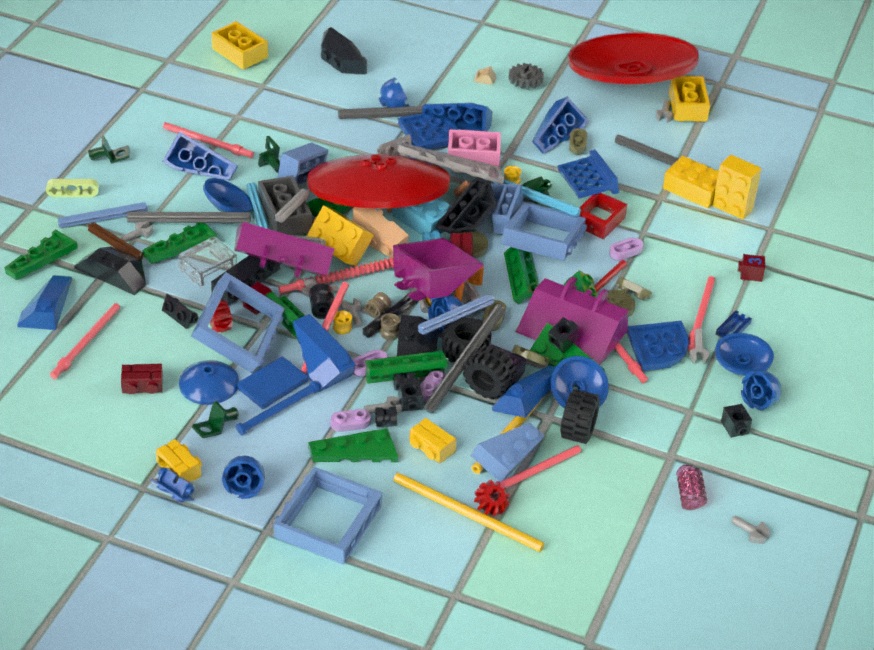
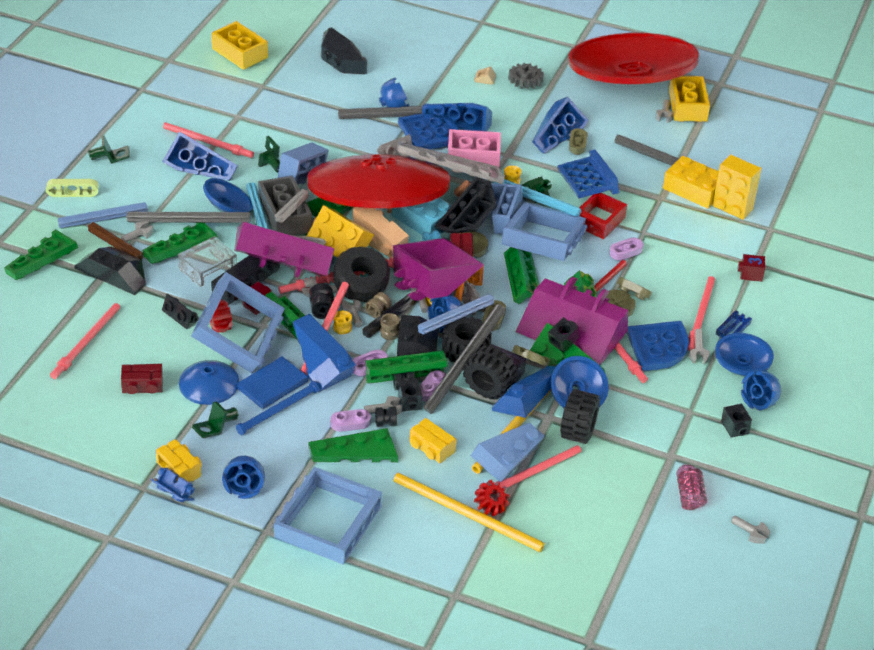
blue wedge [17,275,72,330] -> none
none -> black tyre [333,246,390,302]

